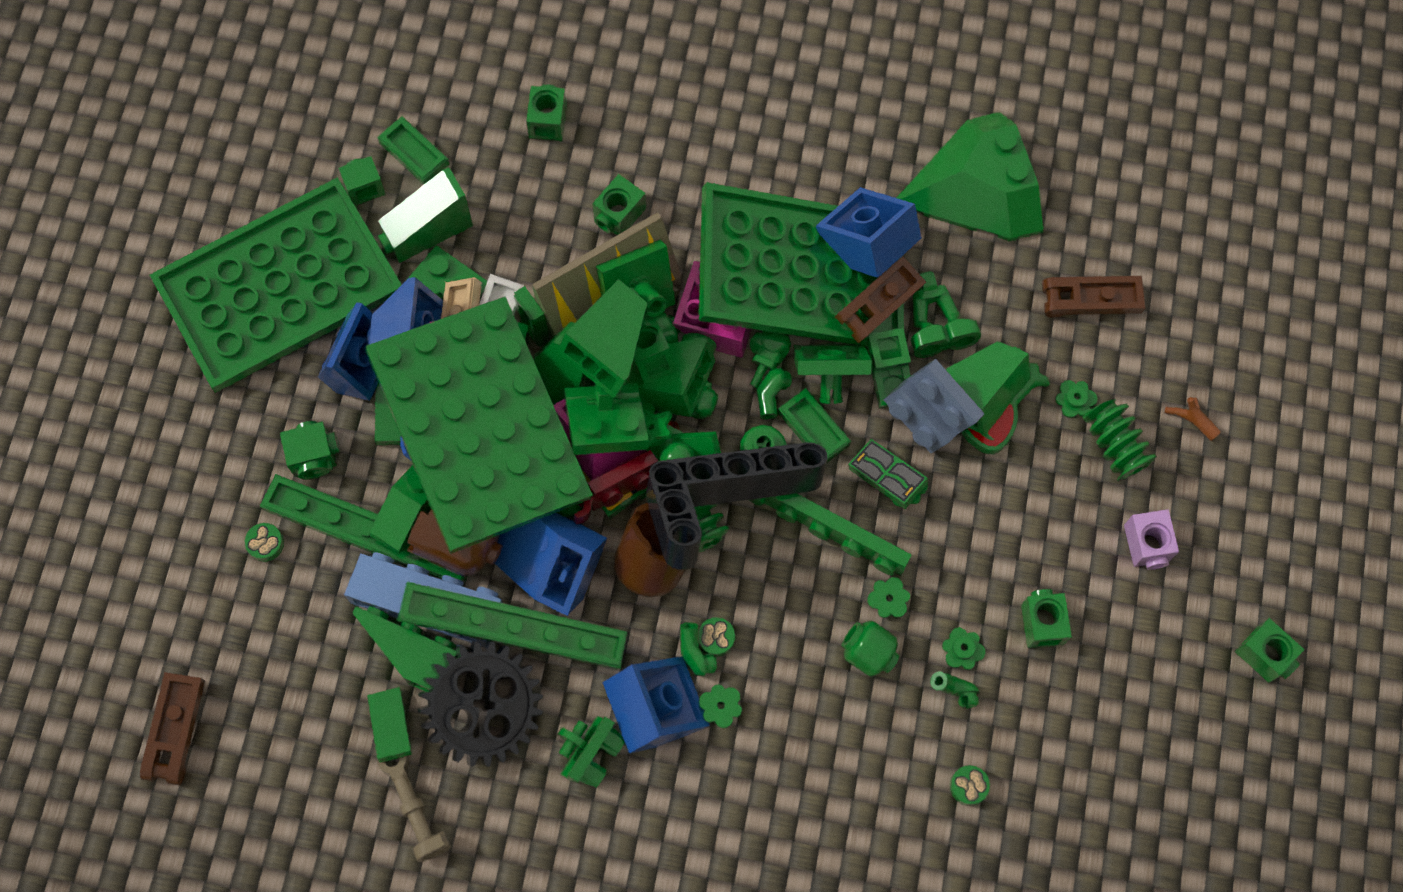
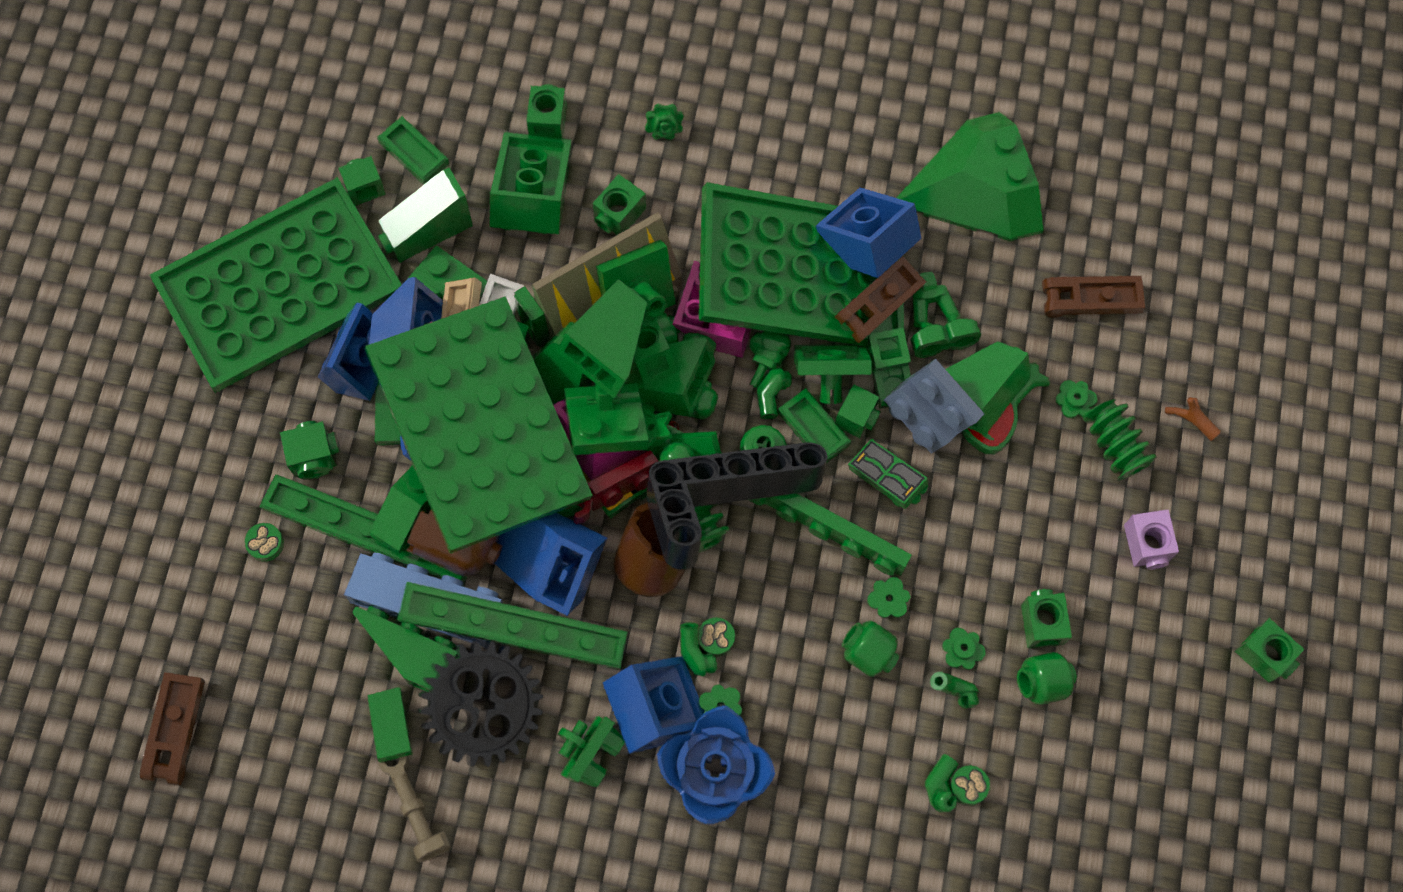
none -> green slope [490,132,572,234]
none -> green plant [644,104,684,140]
none -> blue brick [657,705,775,825]
none -> green plate [835,384,881,439]
none -> green arm [925,754,959,812]
none -> green head [1017,652,1077,705]

